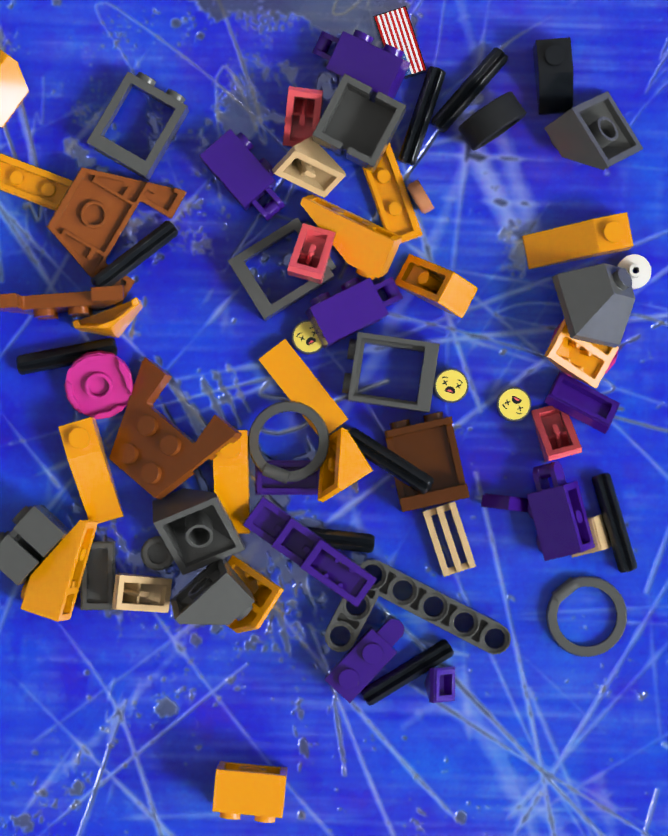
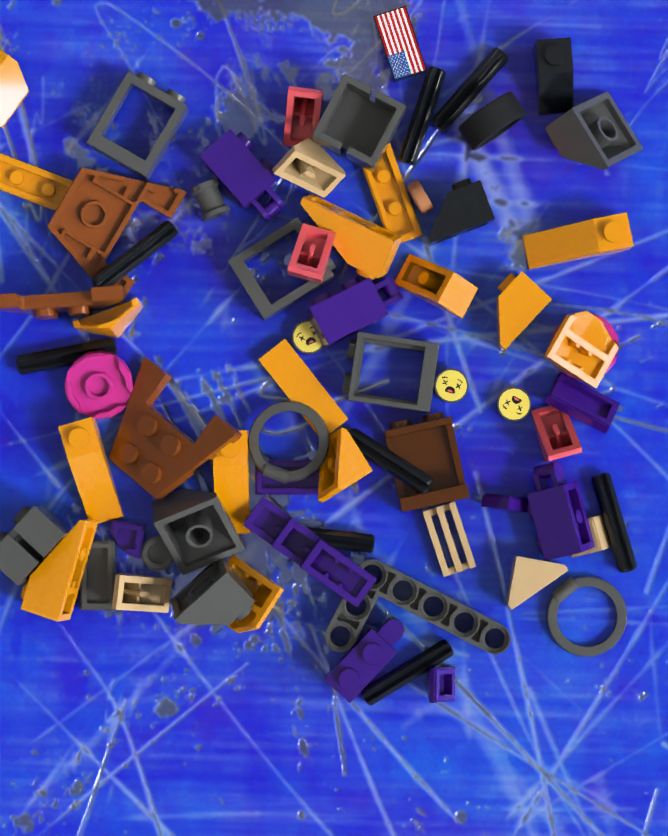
light orange brick [212,761,288,823] -> none
dark purple brick [312,30,411,99] -> none
dark grey slope [552,263,636,348] -> none
white tile [617,254,651,290] -> none
none -> dark purple tile [111,520,146,559]
none -> dark grey bush [190,178,231,222]
none -> black slope [427,178,495,246]
none -> light orange slope [496,271,552,351]
none -> tan slope [506,555,569,610]

